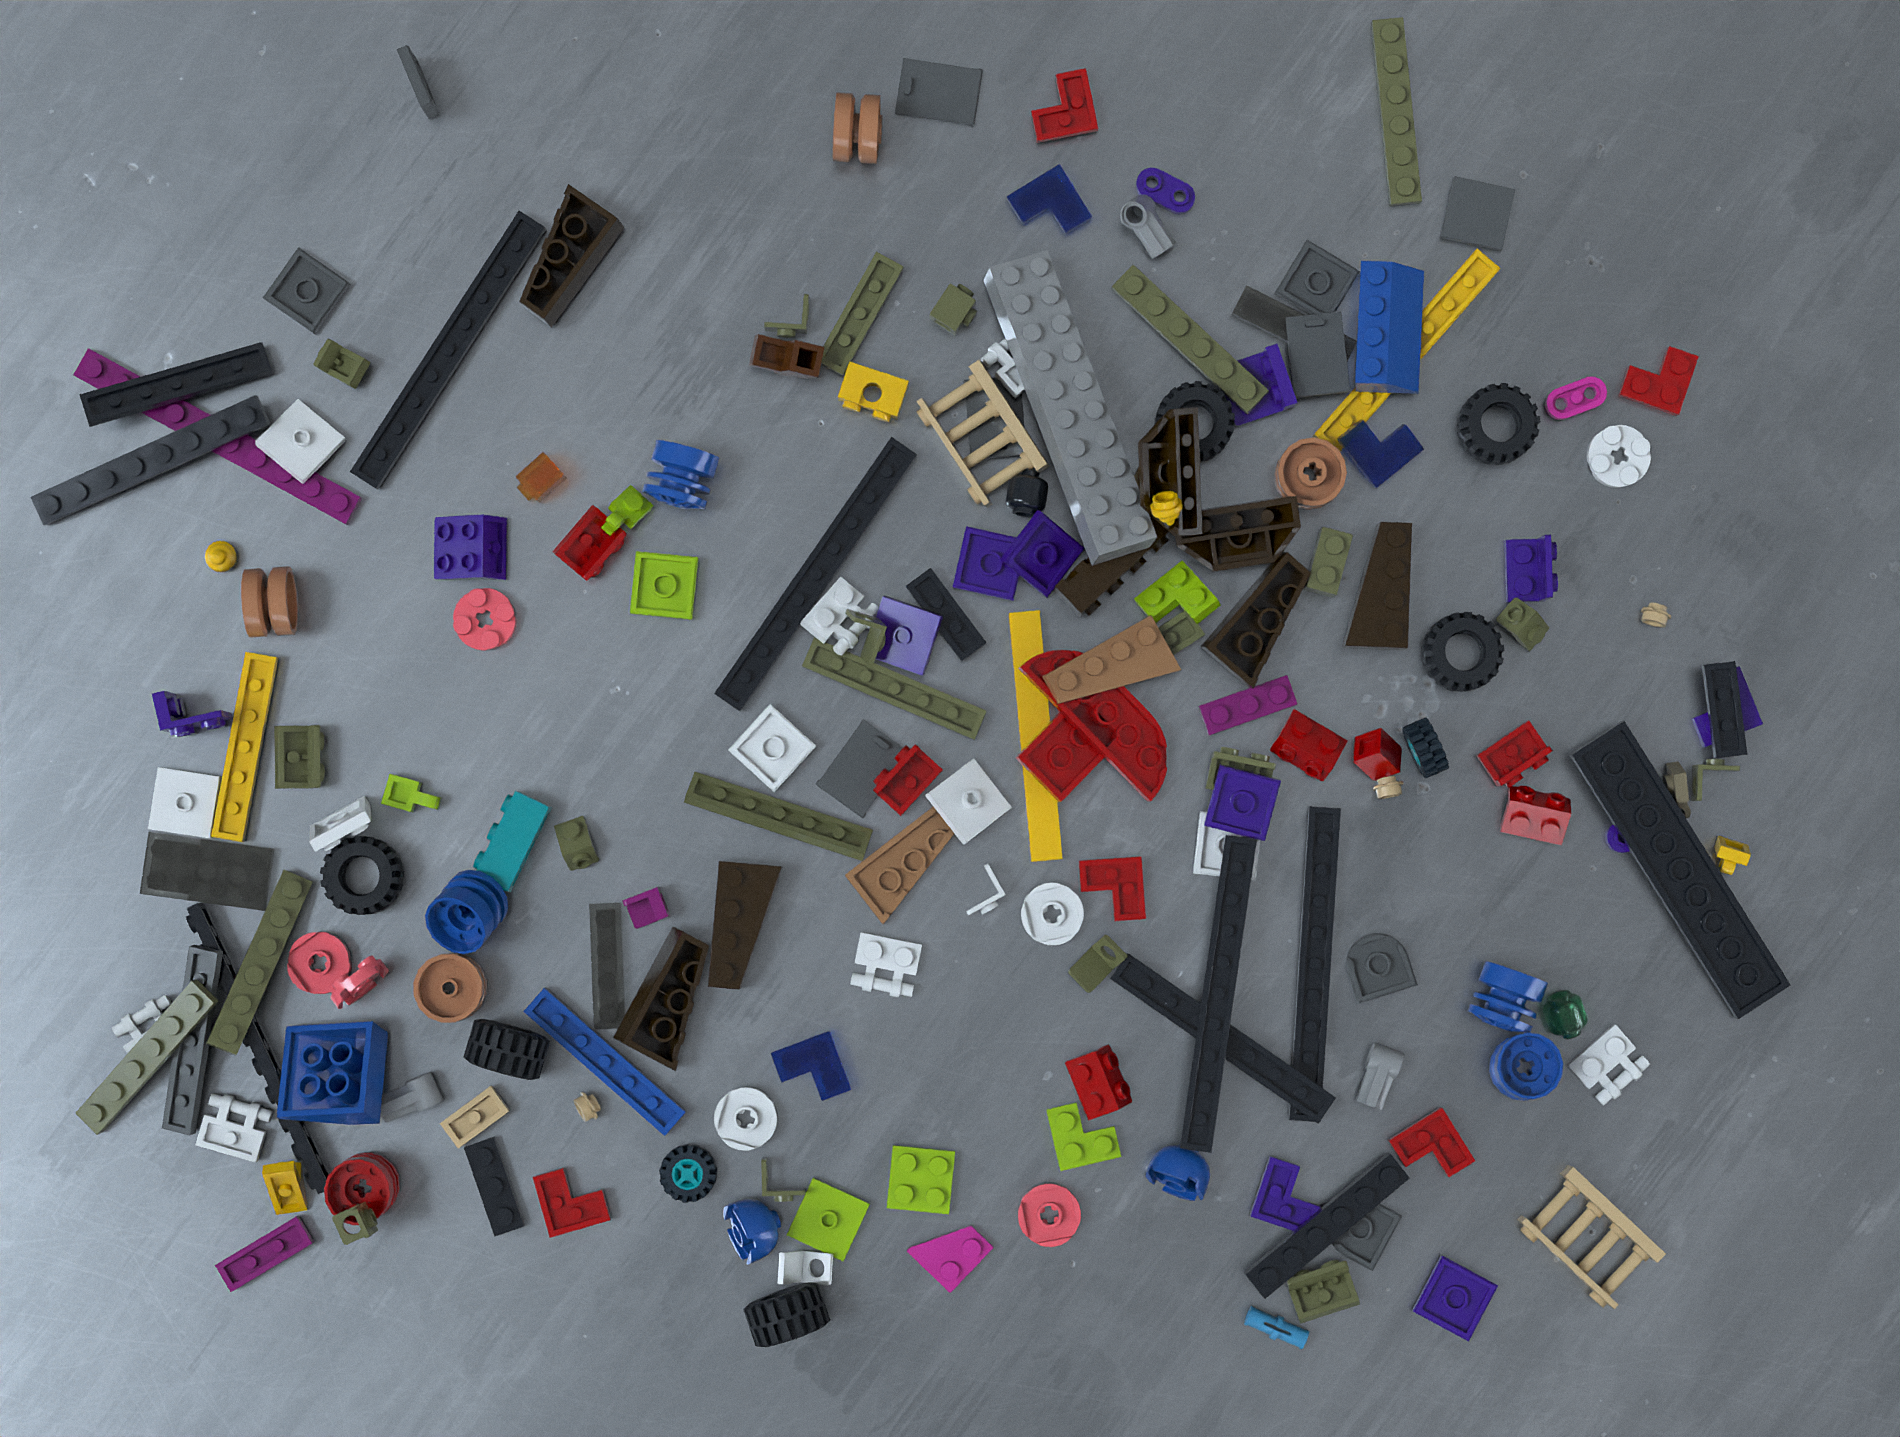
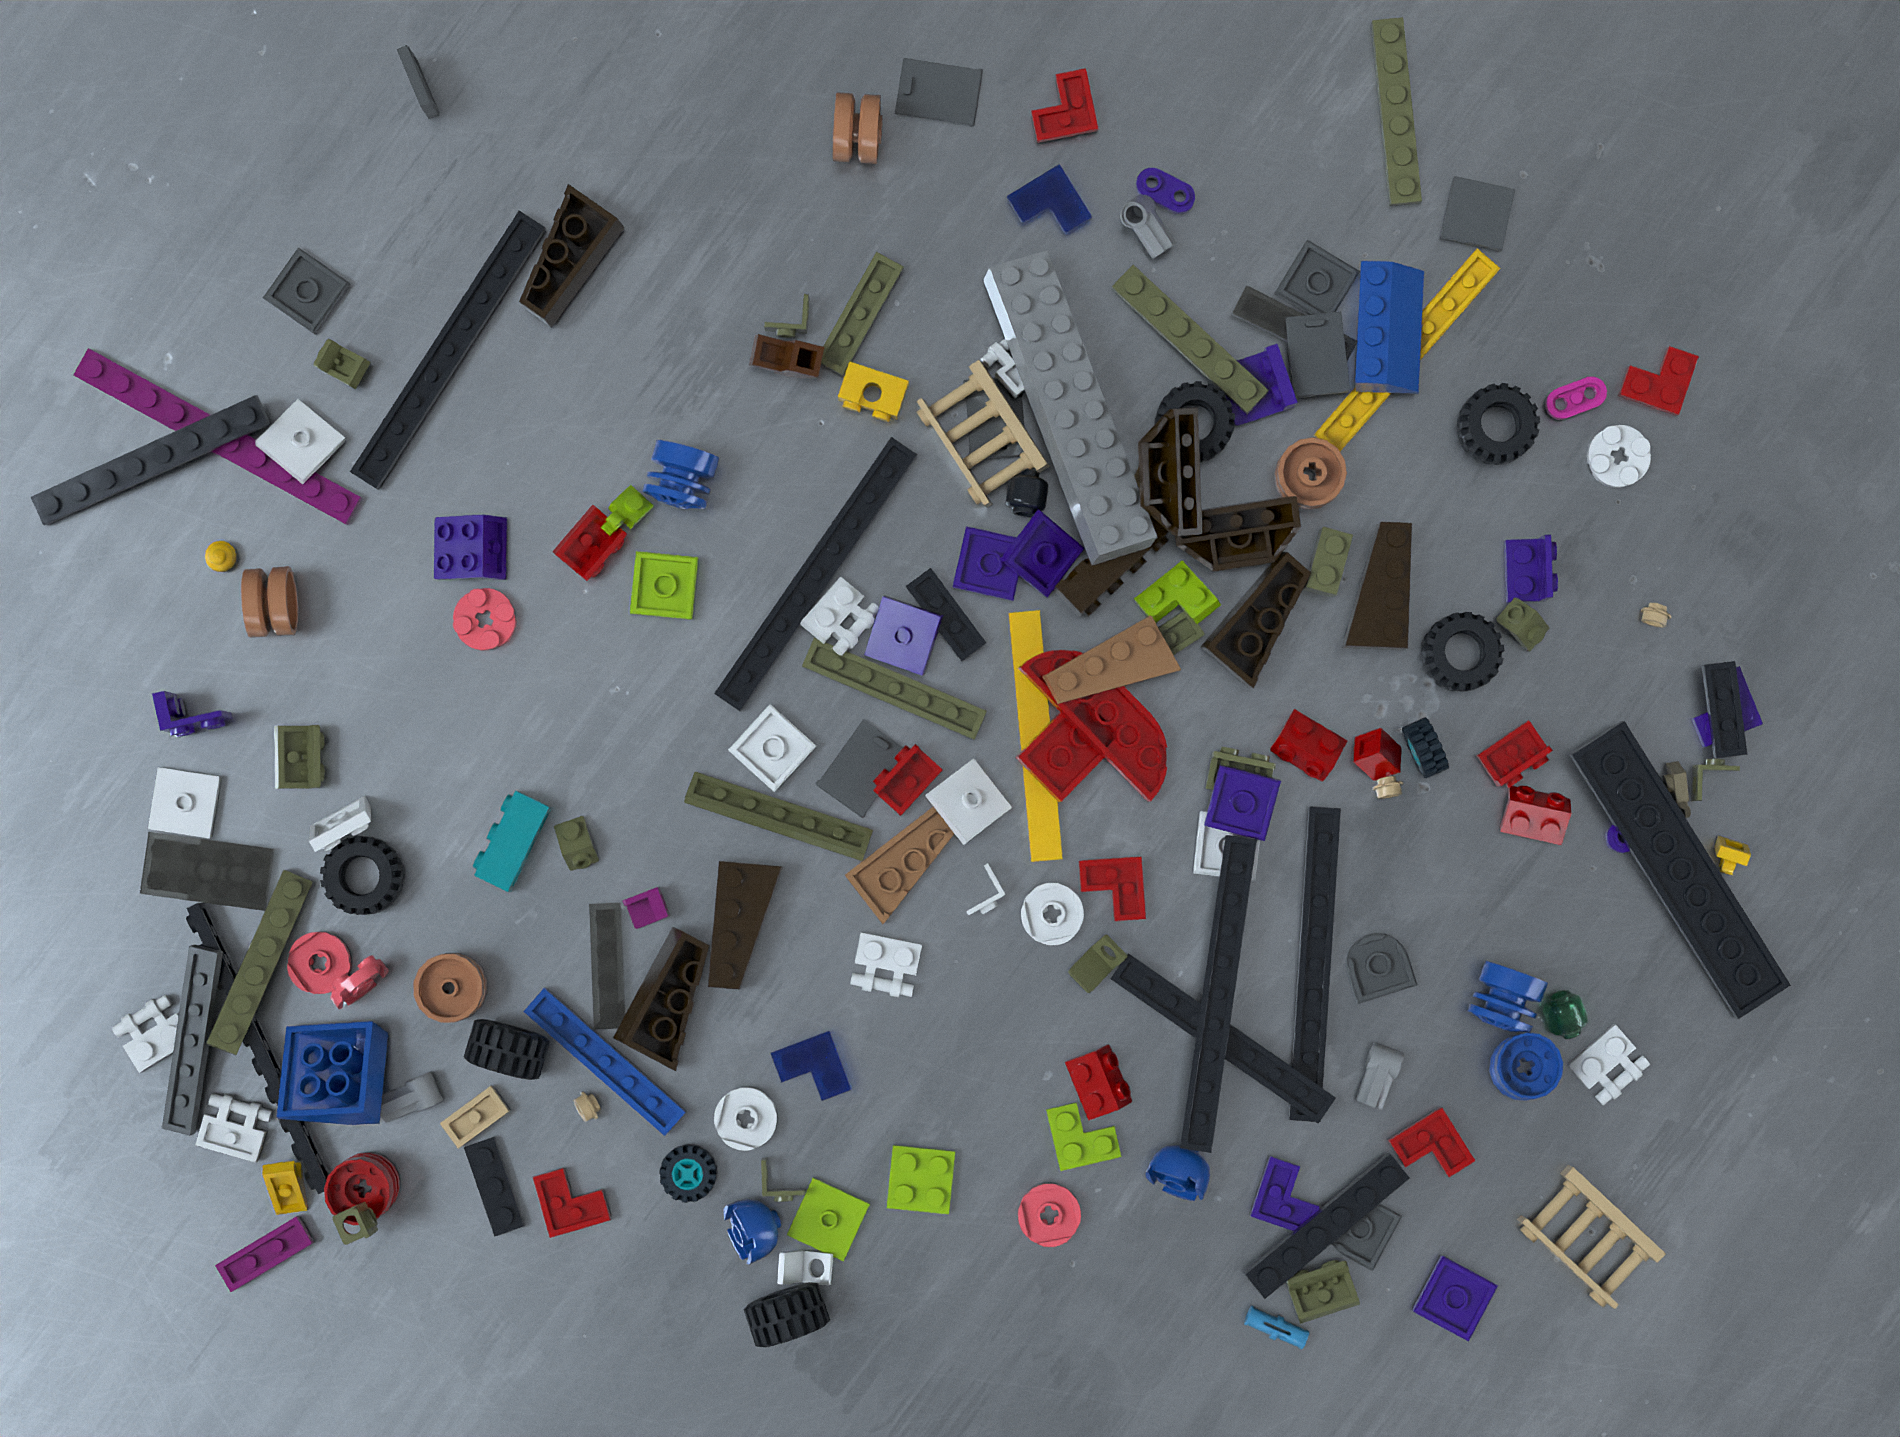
olive plate [75,979,218,1135] -> none
black plate [79,342,272,427] -> none
yellow plate [211,652,278,842] -> none
lime plate [381,774,441,812] -> none
blue wheel [425,870,508,954] -> none
clear orange brick [515,452,567,503] -> none
olive bracket [845,609,887,665] -> none
dark pink wing [907,1225,994,1293] -> none
olive brick [929,283,978,335] -> none
yellow plate [1150,491,1183,526] -> none
magenta plate [1198,675,1298,736] -> none
clear blue plate [1337,419,1424,488] -> none

